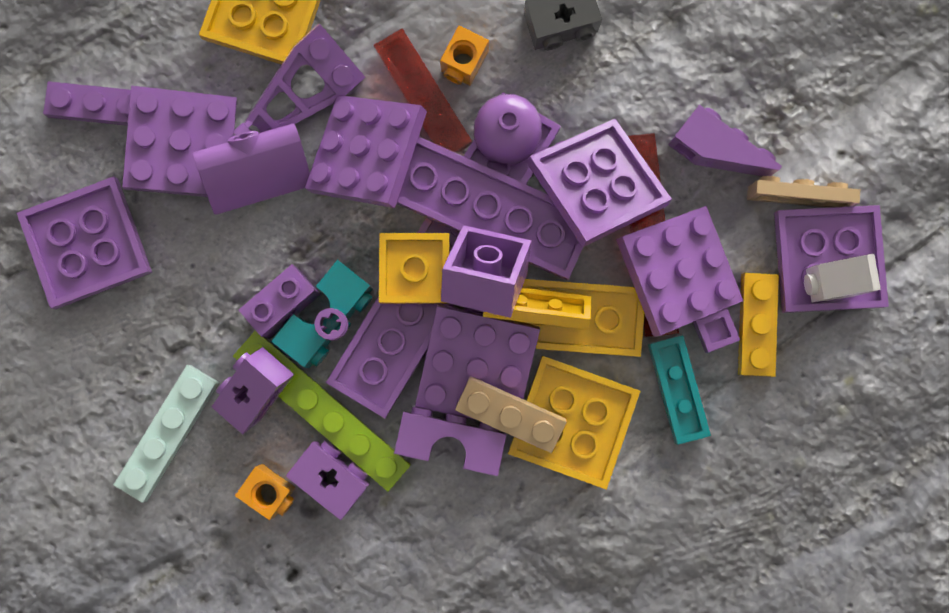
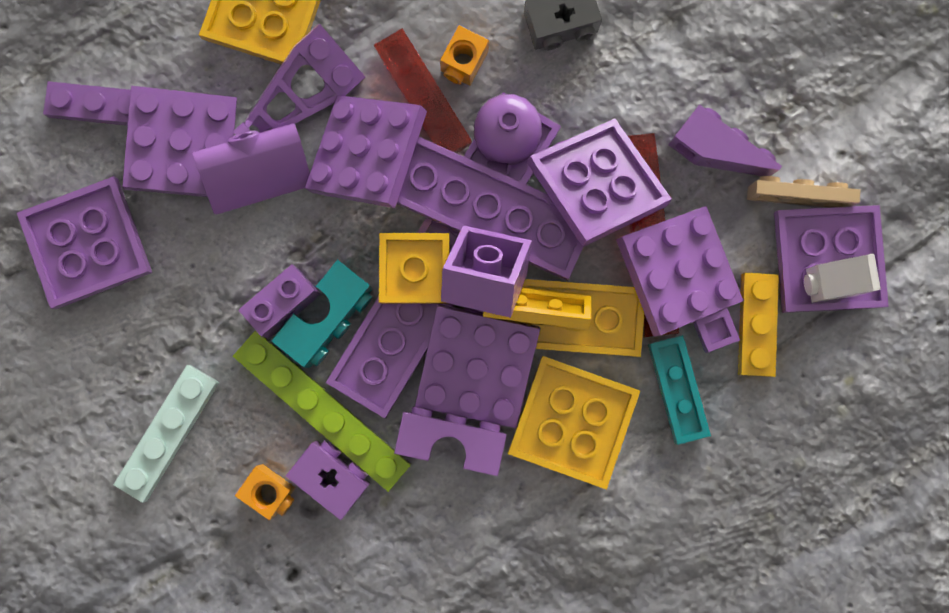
medium lavender brick [212,347,294,434] -> none
medium lavender bush [314,308,348,341] -> none
tan plate [455,376,567,453] -> none

